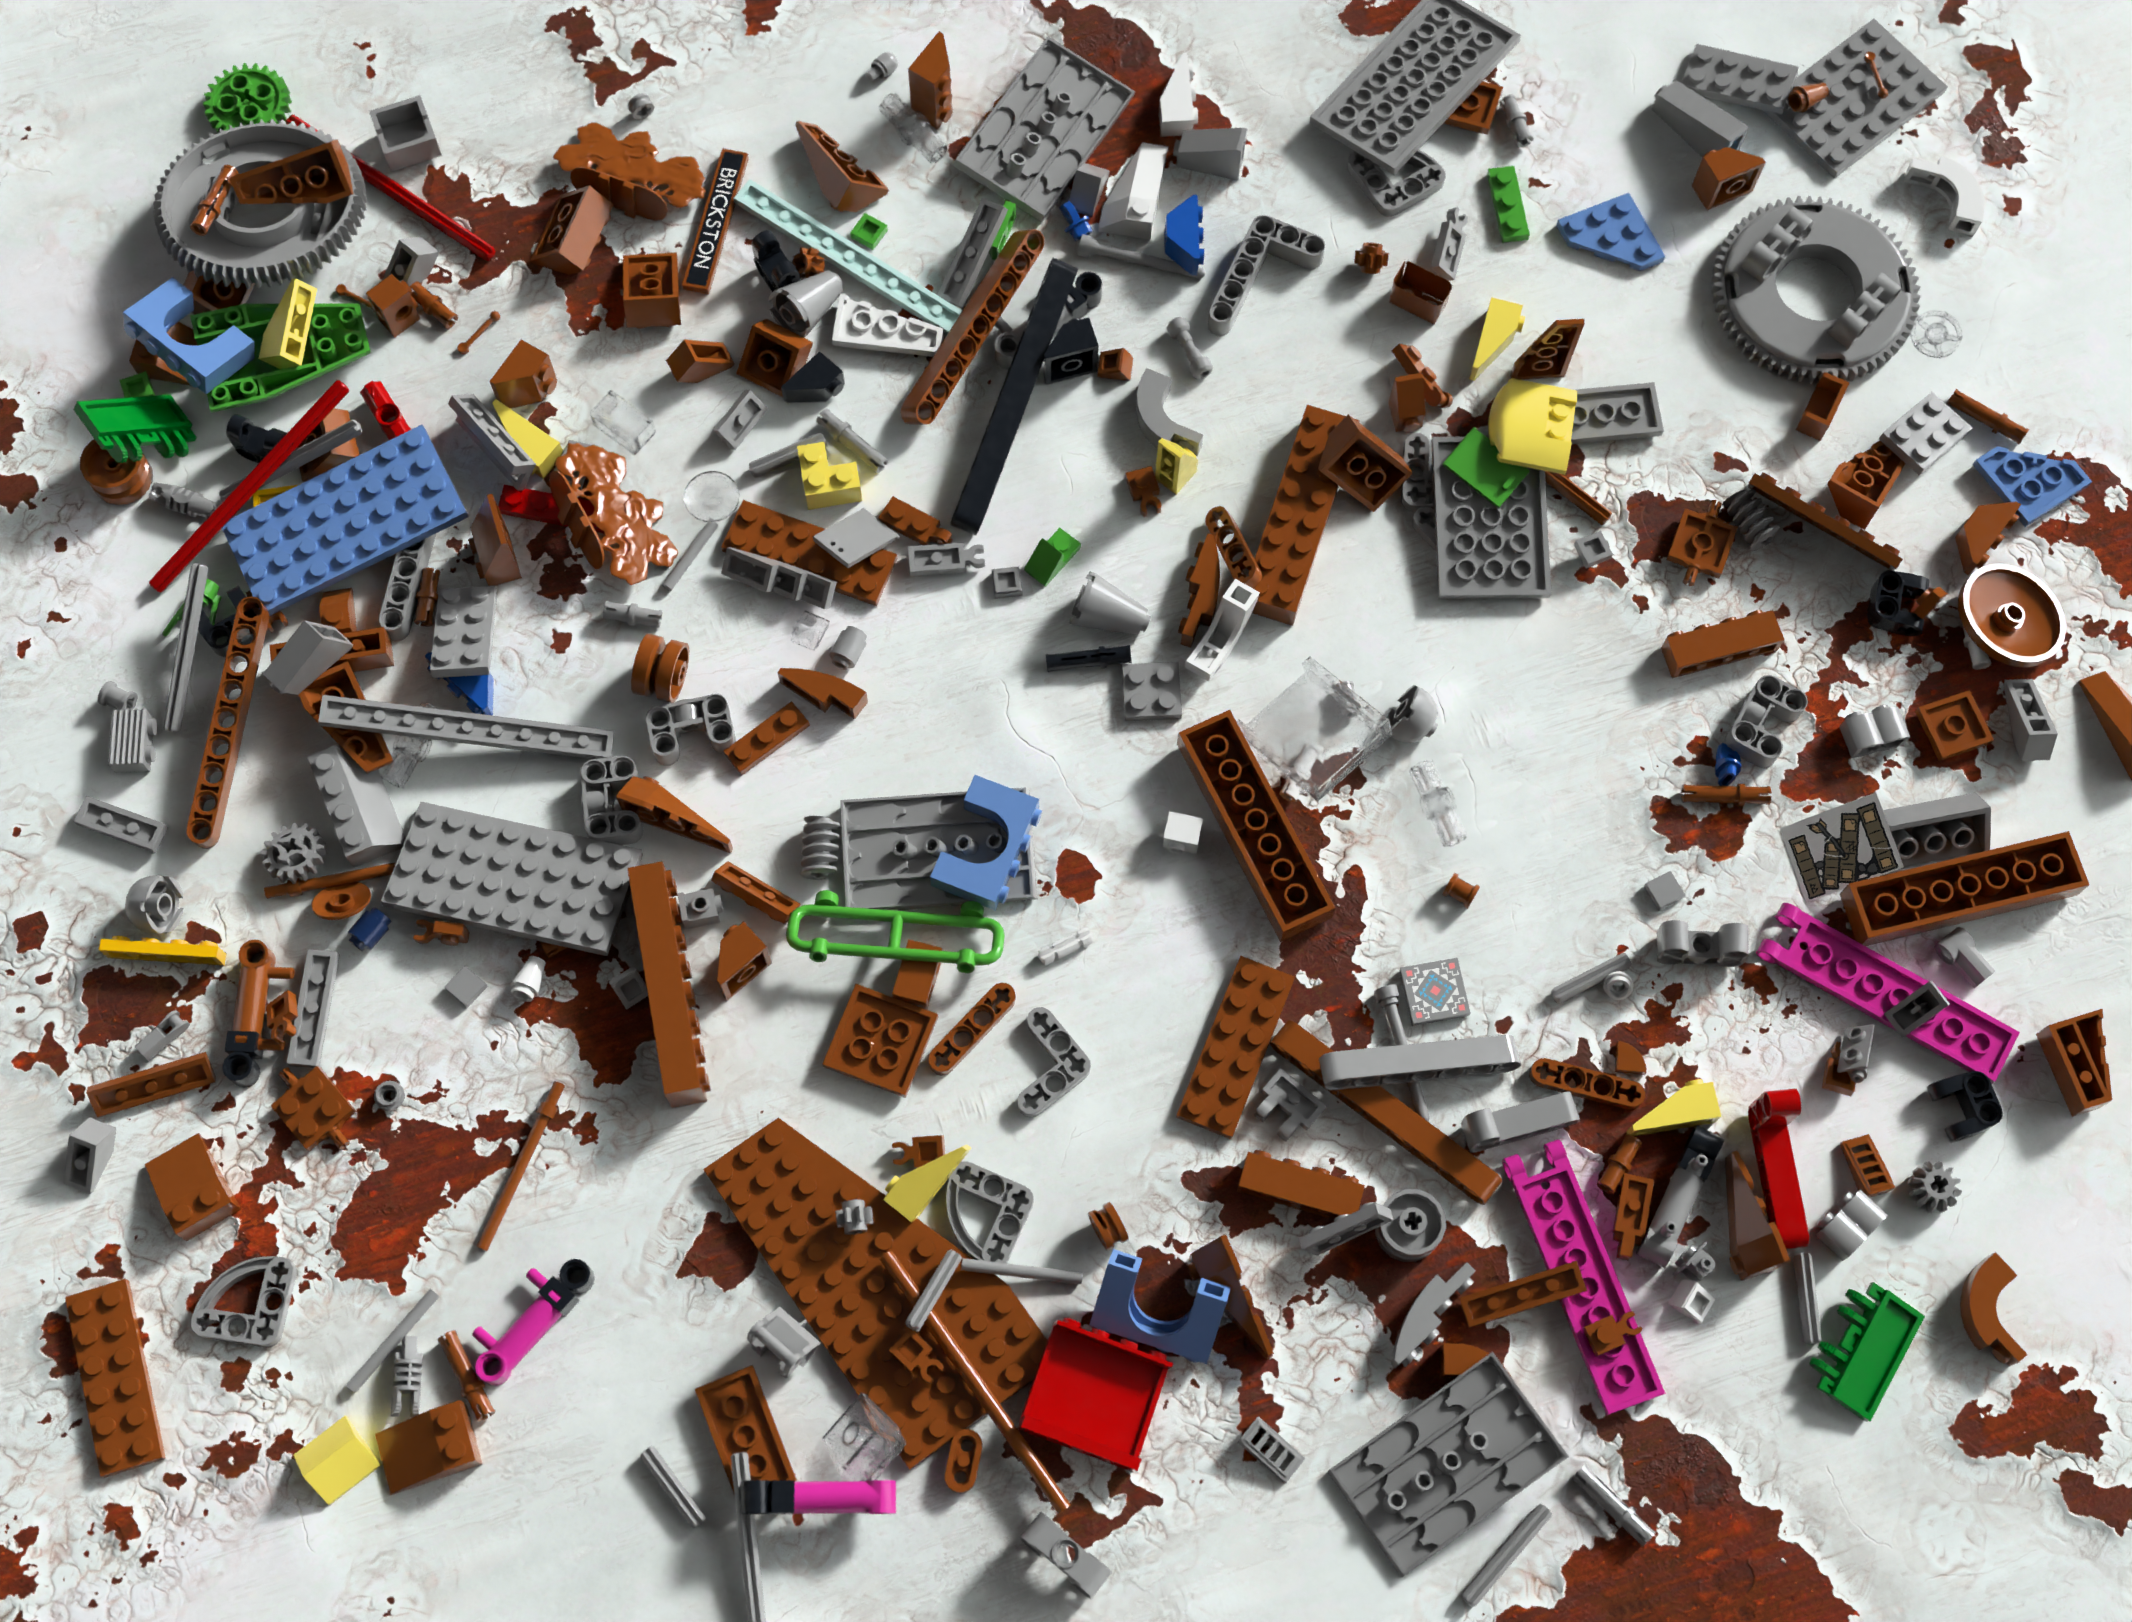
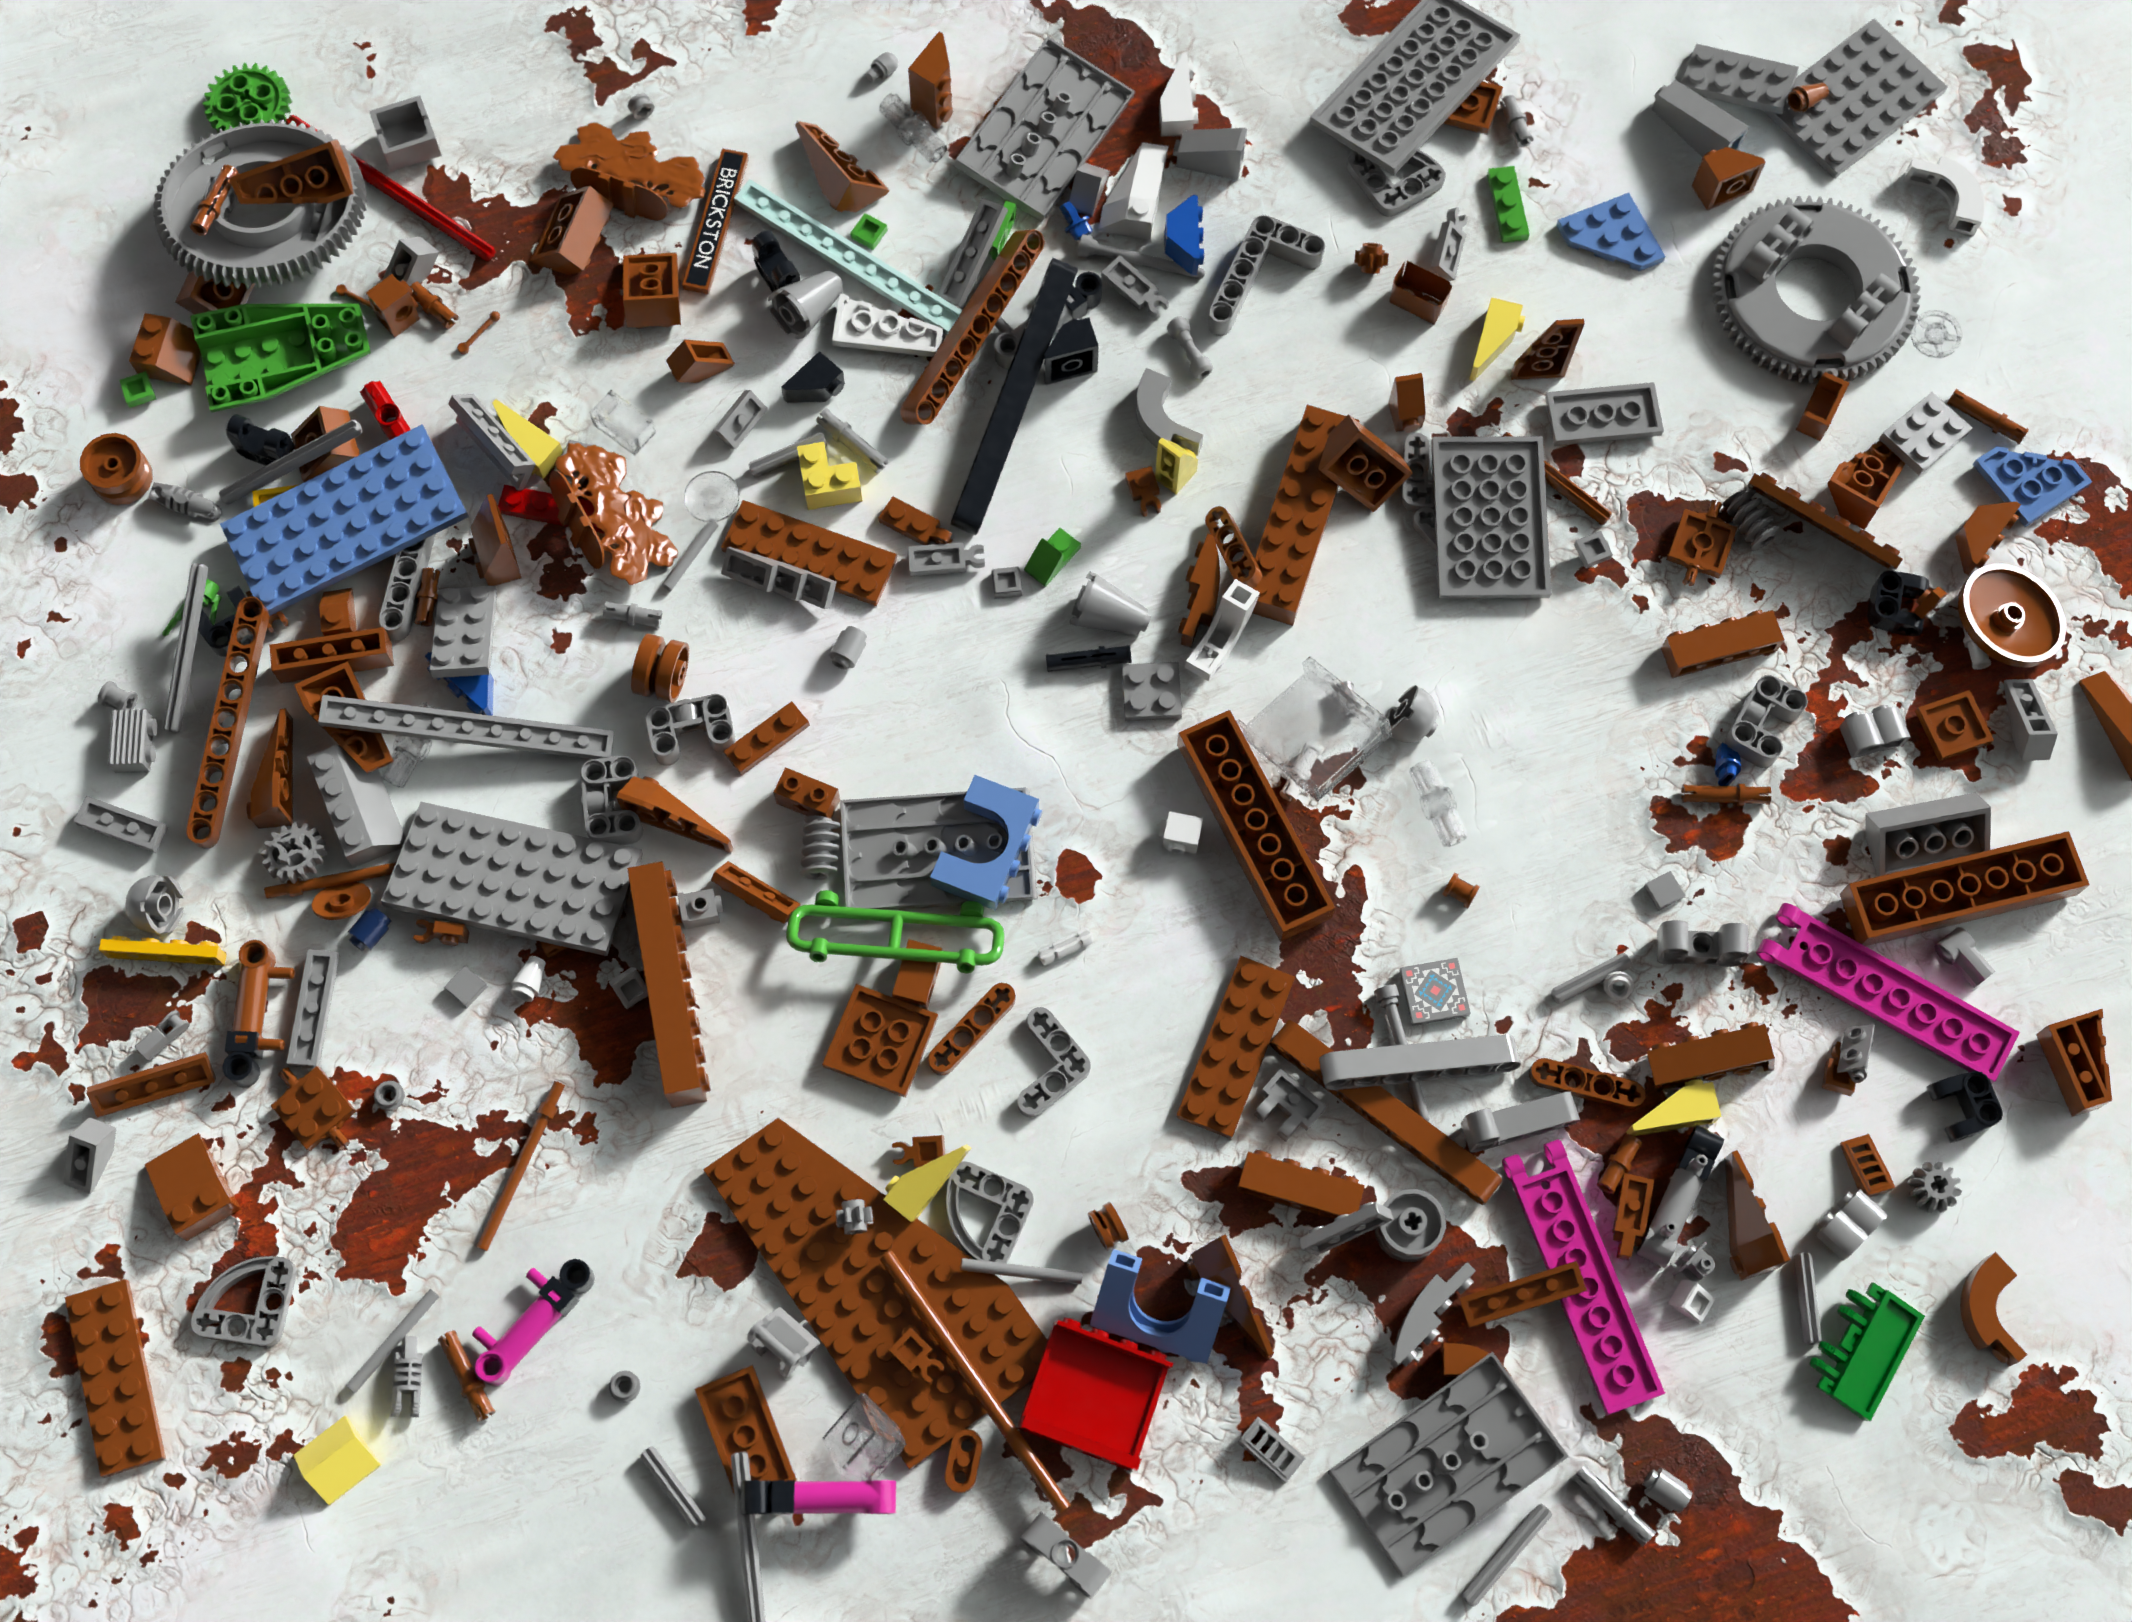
green hinge [73,395,197,463] -> none
medium blue arch [123,277,255,394] -> none
red axle [149,380,349,593] -> none
light yellow slope [258,278,317,369] -> none
light grey slope [263,620,353,695] -> none
dark orange plate [266,990,298,1045] -> none
dark orange slope [375,1400,482,1495] -> none
dark orange slope [489,340,558,409] -> none
dark orange slope [717,921,772,1001] -> none
dark orange slope [736,319,813,397] -> none
dark orange slope [777,668,868,719] -> none
clear slope [790,611,830,651] -> none
dark orange gear [792,247,825,280] -> none
light grey container [813,508,900,568] -> none
light grey axle [905,1250,962,1332] -> none
dark orange slope [1097,348,1133,381] -> none
dark orange plate [1391,344,1453,408] -> none
bright green container [1442,427,1530,509] -> none
light yellow slope [1488,378,1577,475] -> none
dark orange plate [1582,1311,1643,1357] -> none
dark orange tile [1615,1041,1647,1075] -> none
red beam [1748,1088,1809,1249] -> none
sticker [1780,792,1904,903] -> none
dark orange hinge [1864,52,1888,99] -> none
light grey slope [1884,980,1950,1038] -> none
none -> dark orange wedge [246,708,293,829]
none -> light grey plate [609,1371,640,1402]
none -> dark orange brick [773,767,840,819]
none -> light grey plate [1101,255,1169,319]
none -> light grey brick [1643,1468,1692,1513]
none -> dark orange wedge [1647,1022,1775,1091]

